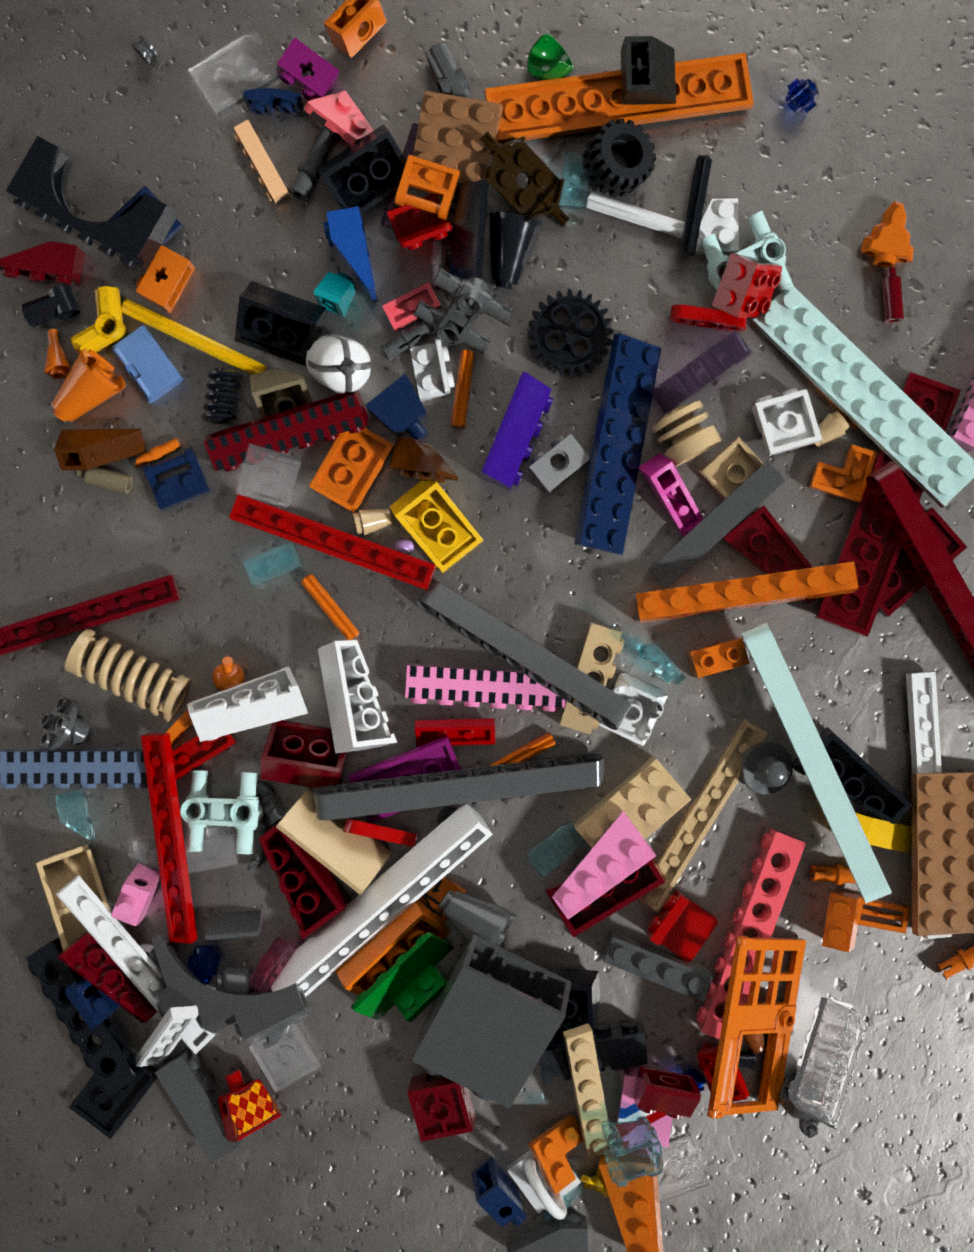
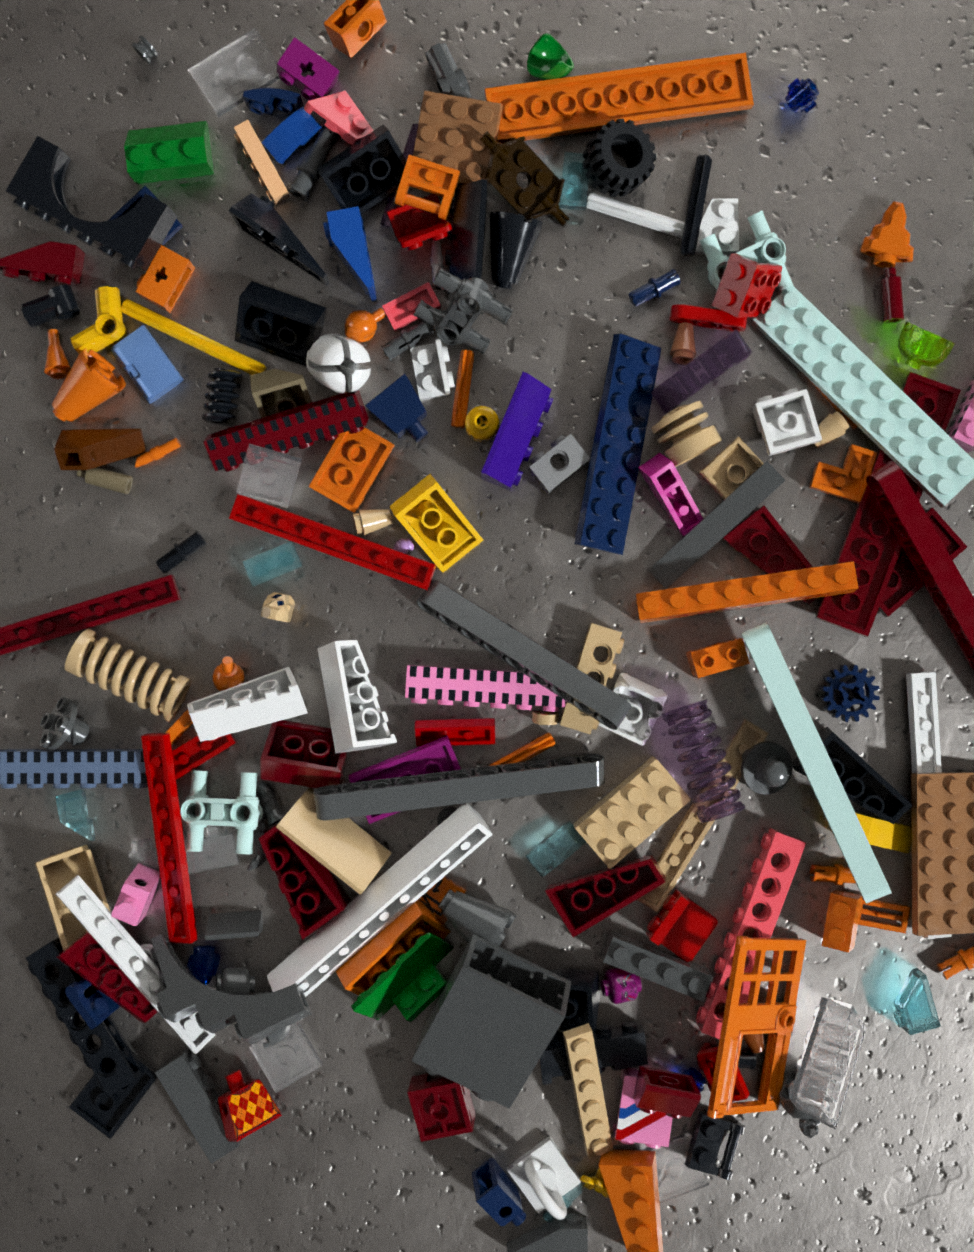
white tile [135,1006,199,1067] -> none
dark blue plate [142,447,211,511] -> none
clear pink plate [248,936,297,993] -> none
orange axle [301,574,359,640] -> none
teal slope [313,271,356,318] -> none
red beam [343,818,419,847] -> none
reddish brown slope [389,437,458,484] -> none
black gear [527,289,614,377] -> none
orange plate [528,1114,583,1195] -> none
bright pink wing [552,811,656,919] -> none
clear light blue piece [602,1116,663,1188] -> none
pearl dark grey slope [620,36,676,105] -> none
clear light blue plate [638,644,686,685] -> none
none -> green slope [124,121,214,184]
none -> black axle [156,531,207,573]
none -> black wedge [229,193,329,286]
none -> tan rock [261,592,295,622]
none -> blue slope [262,106,322,164]
none -> orange piece [345,308,386,343]
none -> yellow head [465,406,500,443]
none -> tan tile [532,710,559,725]
none -> magenta head [600,967,642,1004]
none -> dark blue axle [628,269,681,306]
none -> clear purple piece [661,699,746,823]
none -> nougat cone [670,323,696,365]
none -> black plate [685,1112,746,1180]
none -> dark blue gear [820,665,880,722]
none -> clear light blue slope [893,968,941,1035]
none -> clear neon green cylinder [898,321,955,370]

